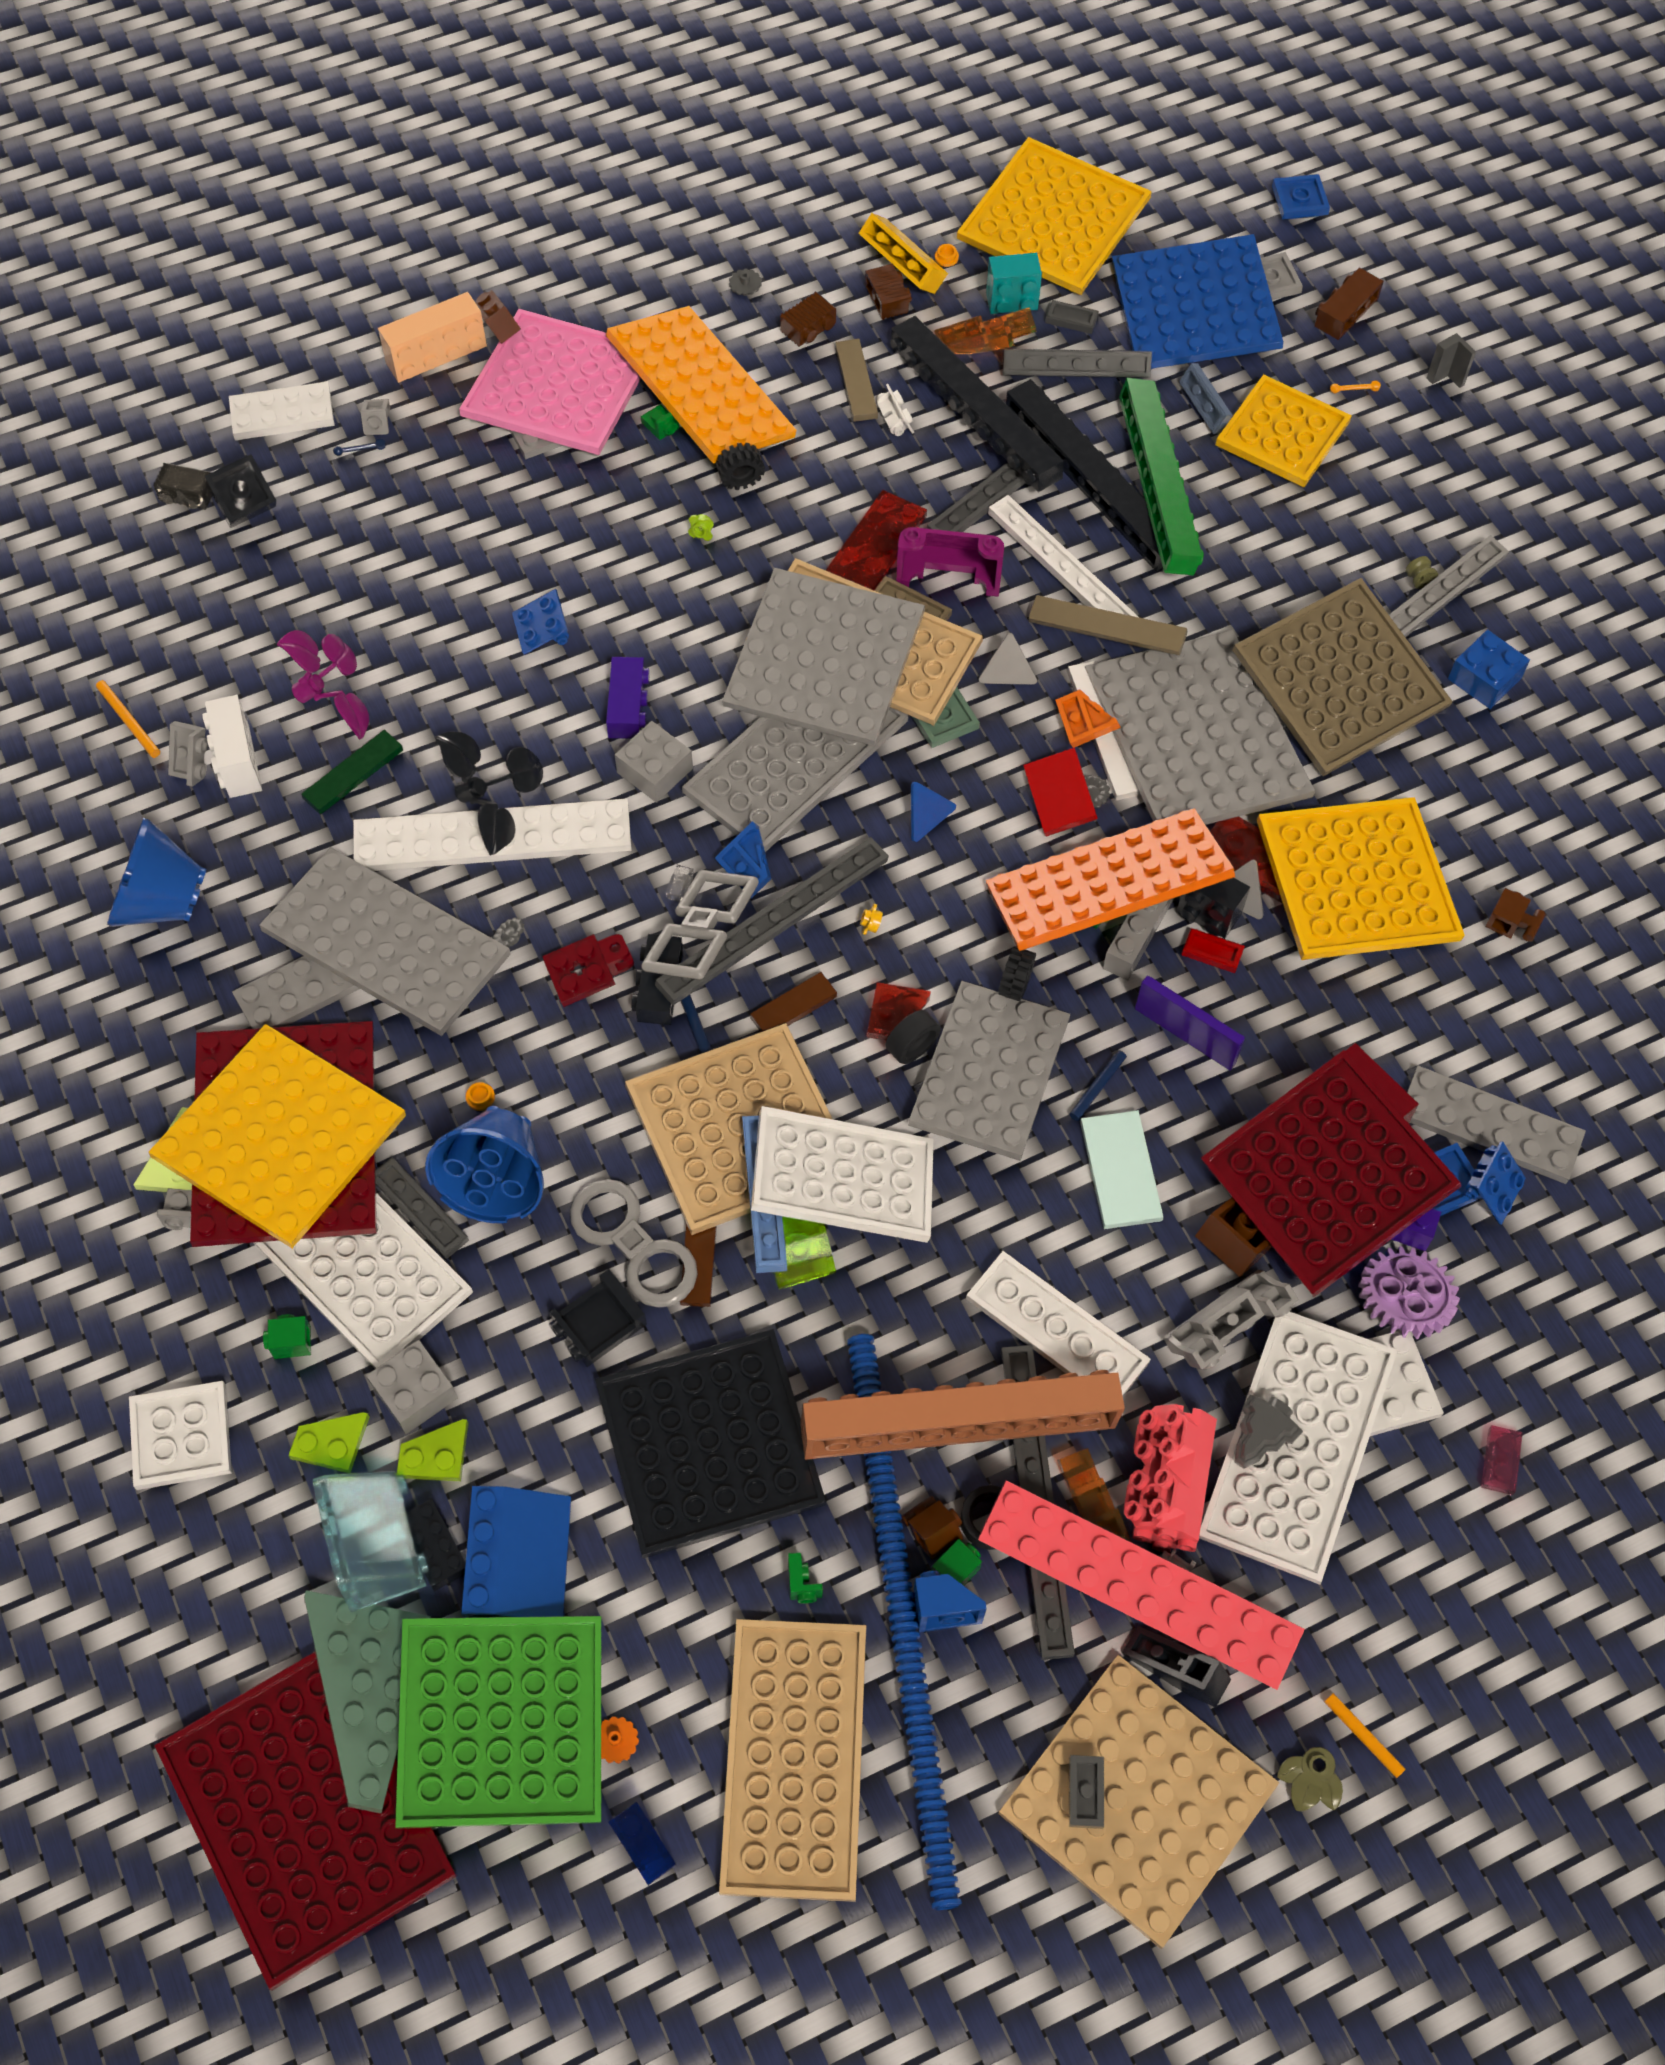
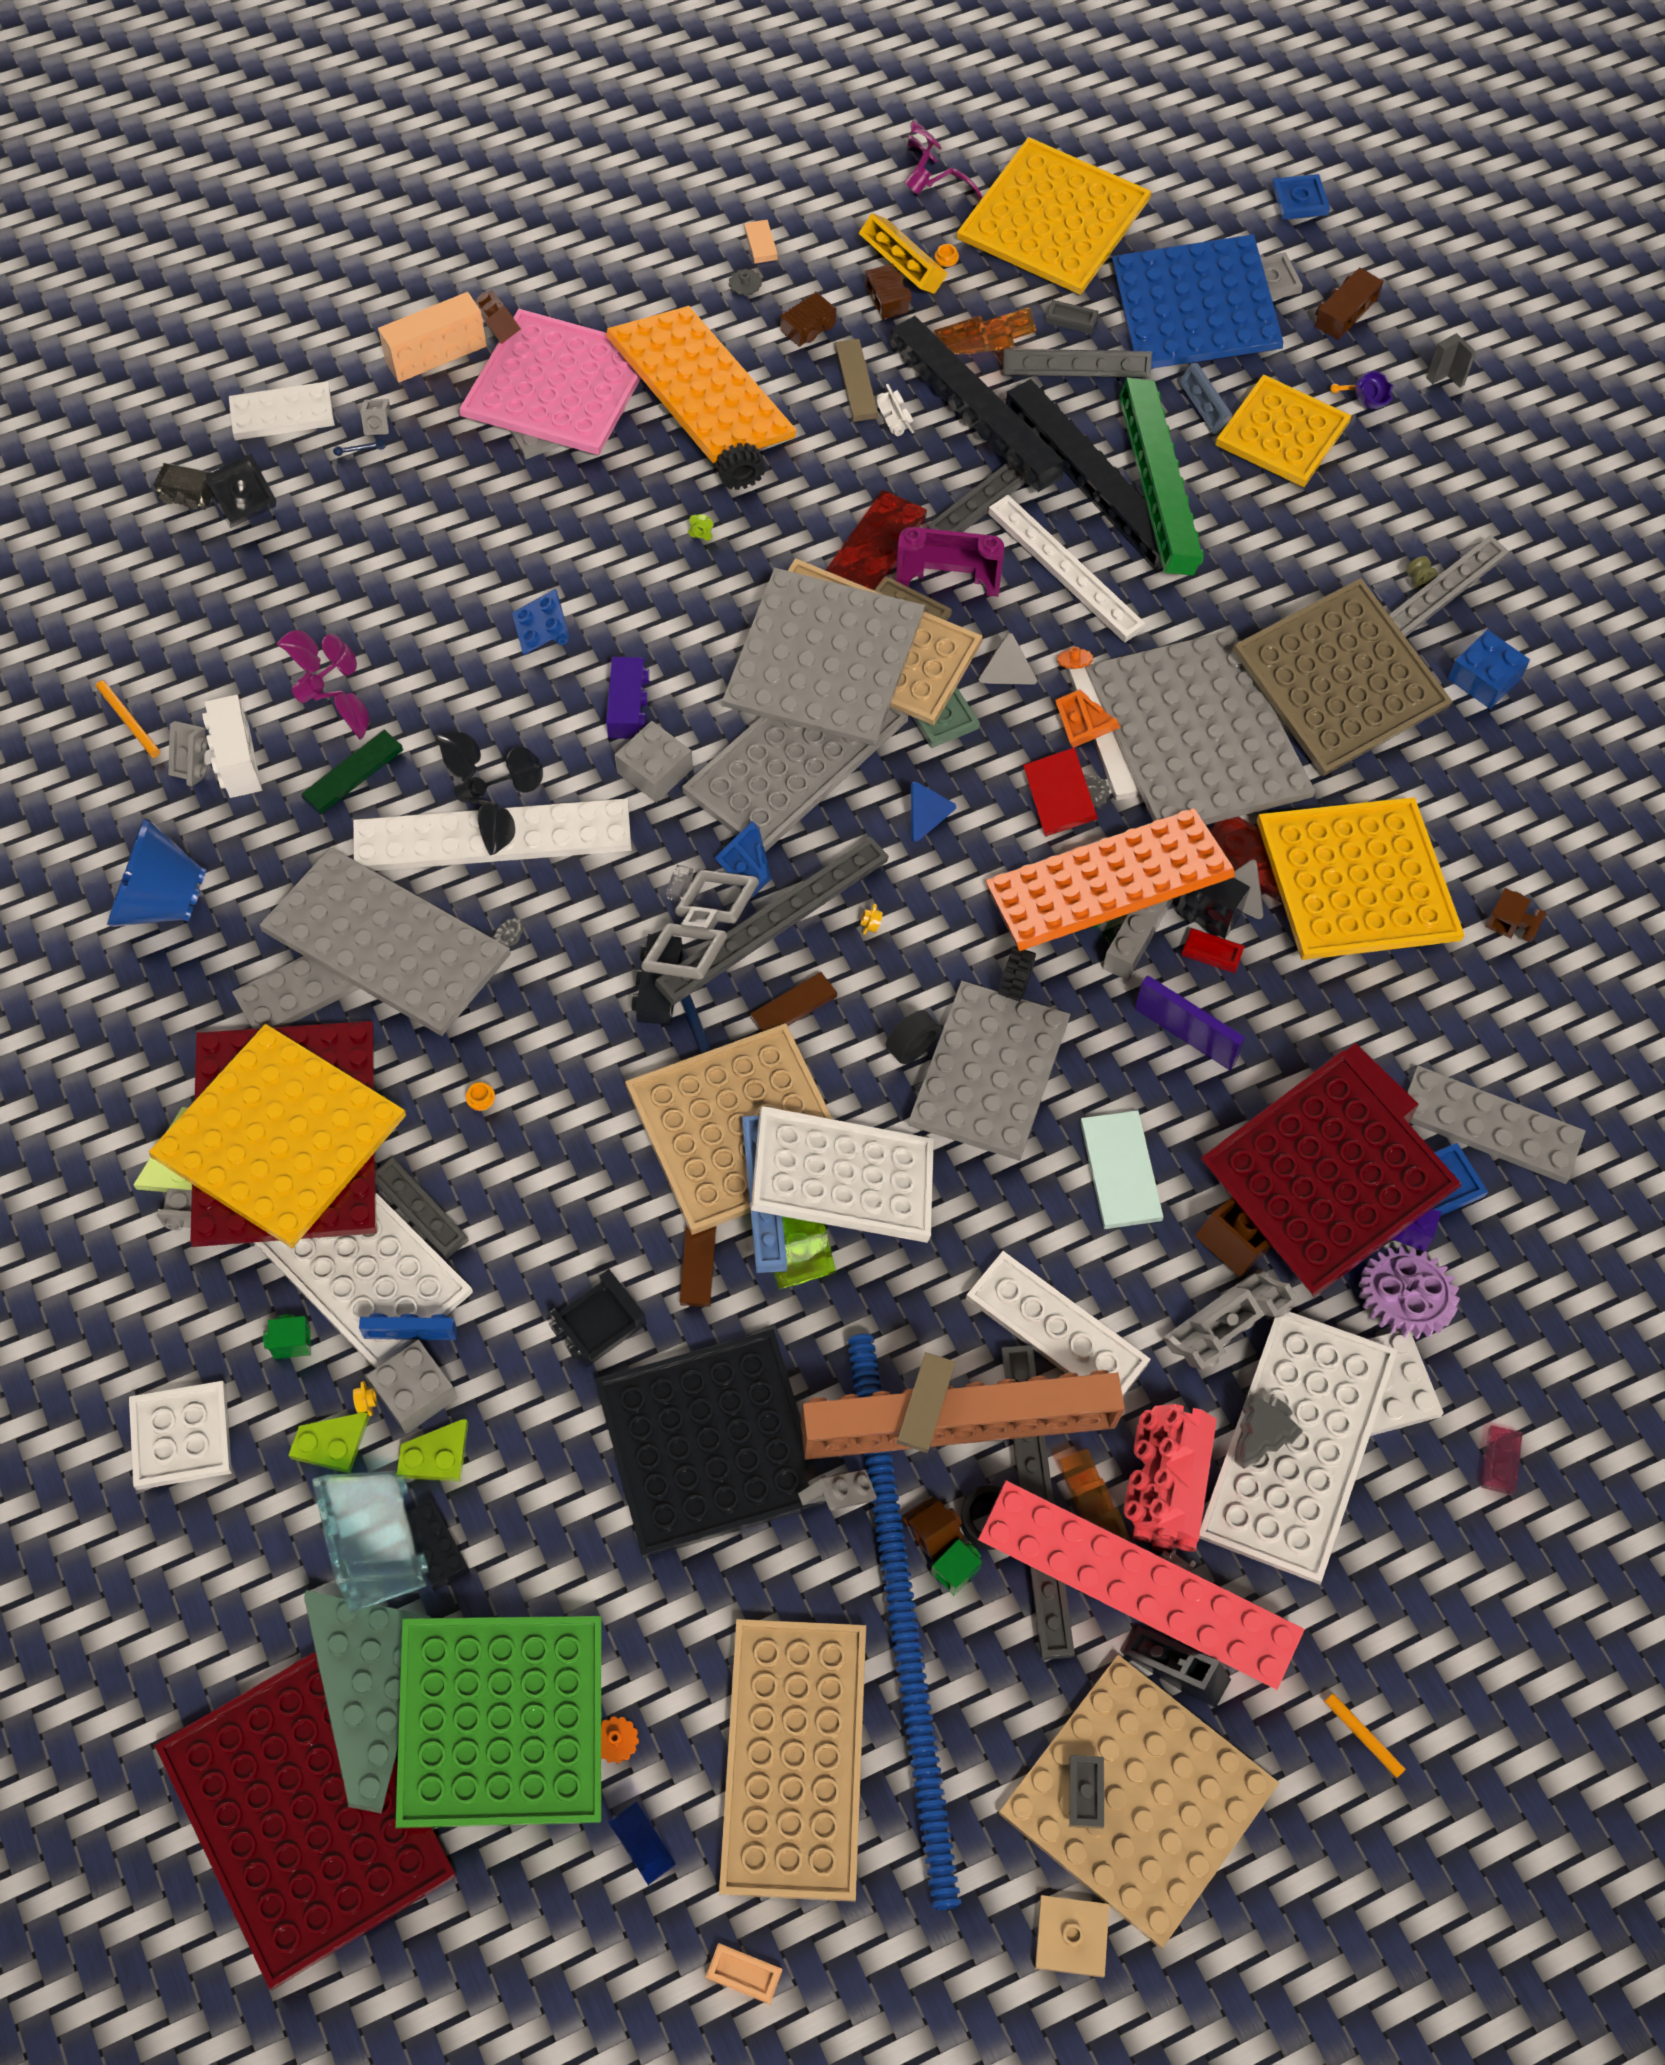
blue cone [425,1106,544,1223] -> none
blue slope [461,1486,571,1618] -> none
dark red plate [542,934,634,1007] -> none
light grey bar [570,1179,698,1308] -> none
green bracket [641,404,679,440] -> none
green bracket [788,1553,823,1604] -> none
clear red wing [867,982,931,1041] -> none
blue slope [913,1571,987,1632] -> none
teal brick [986,252,1042,314] -> none
dark tan tile [1029,595,1188,656] -> none
dark blue bar [1069,1050,1127,1121] -> none
olive plate [1277,1747,1343,1811] -> none
blue hinge [1465,1141,1526,1225] -> none
none -> yellow plate [353,1381,377,1417]
none -> blue plate [359,1313,457,1340]
none -> light nougat tile [705,1943,783,2005]
none -> light nougat tile [744,220,778,264]
none -> light grey bracket [798,1469,877,1510]
none -> dark tan tile [897,1352,956,1453]
none -> magenta plant [904,120,982,202]
none -> tan plate [1035,1895,1109,1978]
none -> orange piece [1057,647,1093,669]
none -> dark purple hair [1355,371,1393,409]

